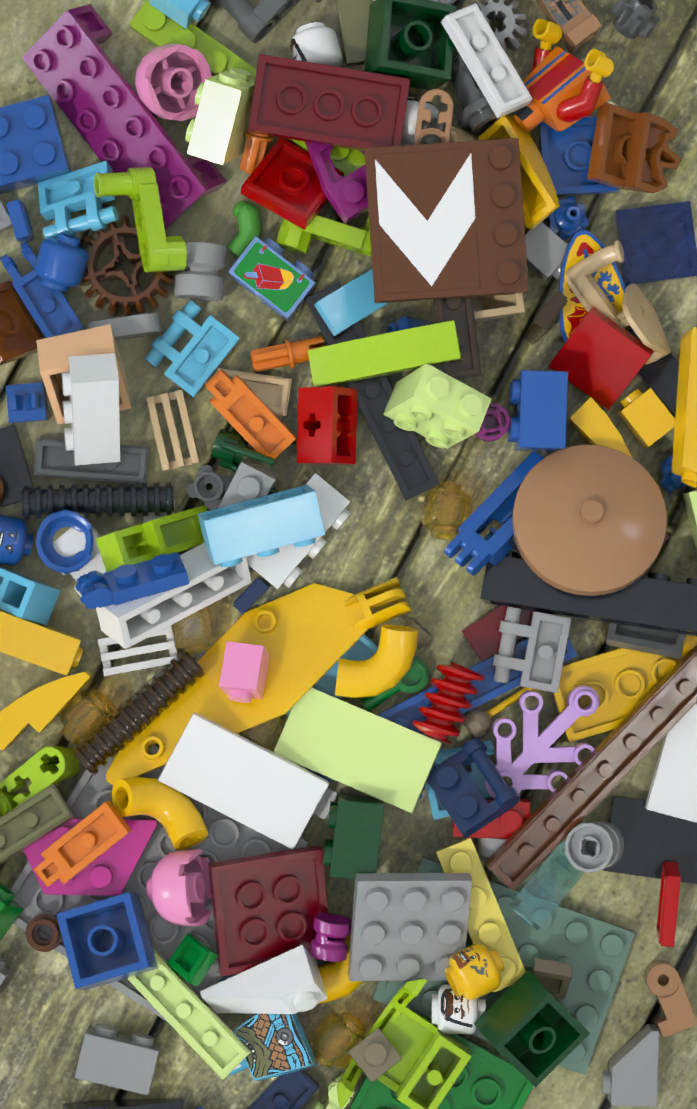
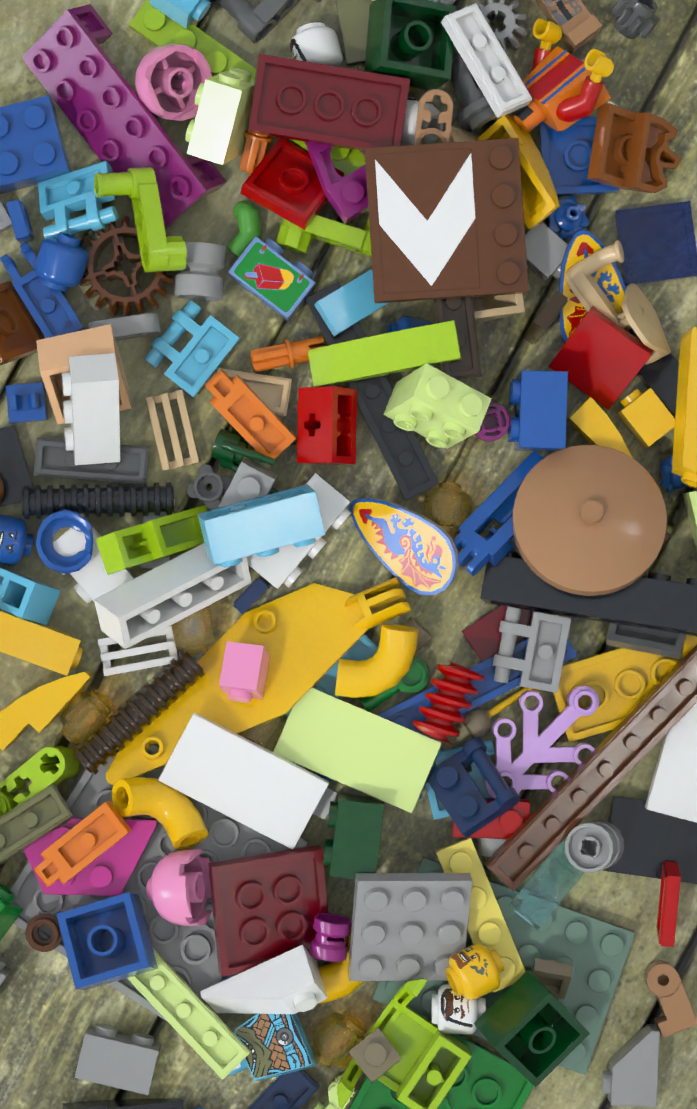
blue hinge [75,552,189,610] -> none
green tile [167,932,218,987] -> none
none -> shield [350,497,459,595]

